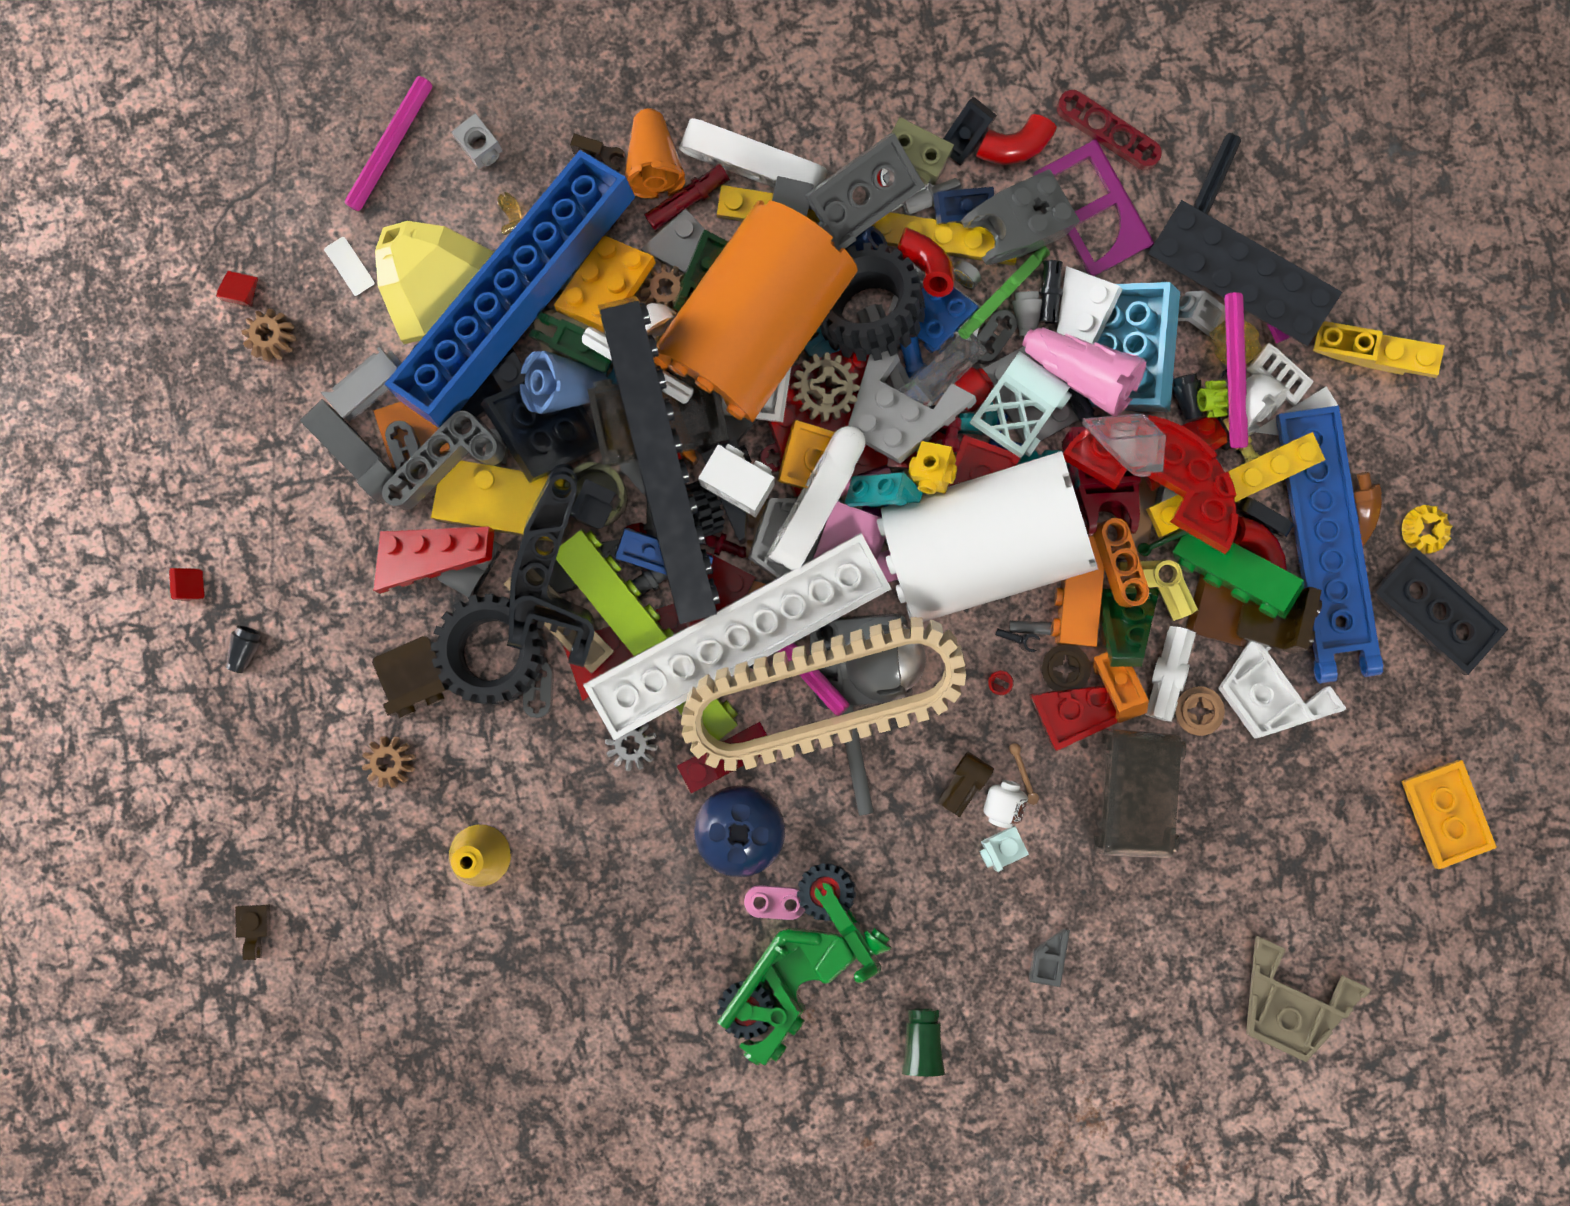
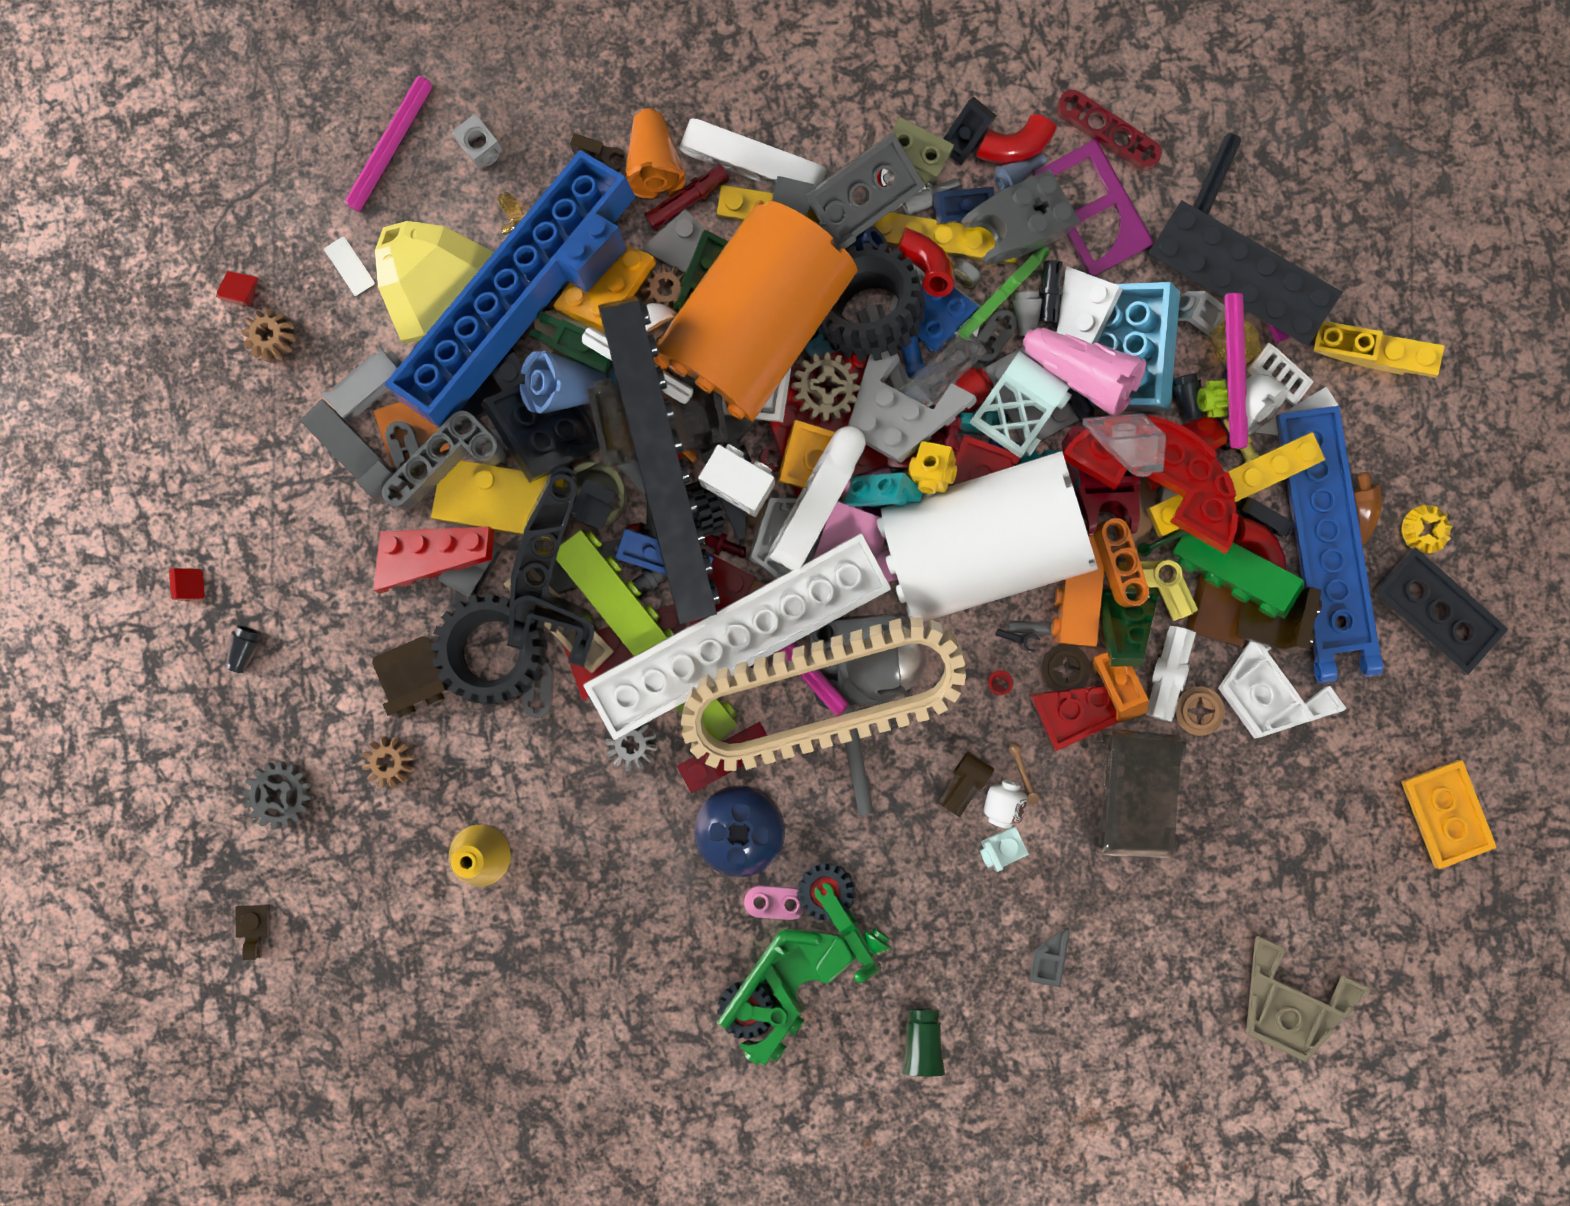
none -> dark grey gear [242,761,314,829]
none -> blue brick [555,213,627,292]
none -> sand blue cone [994,152,1047,191]

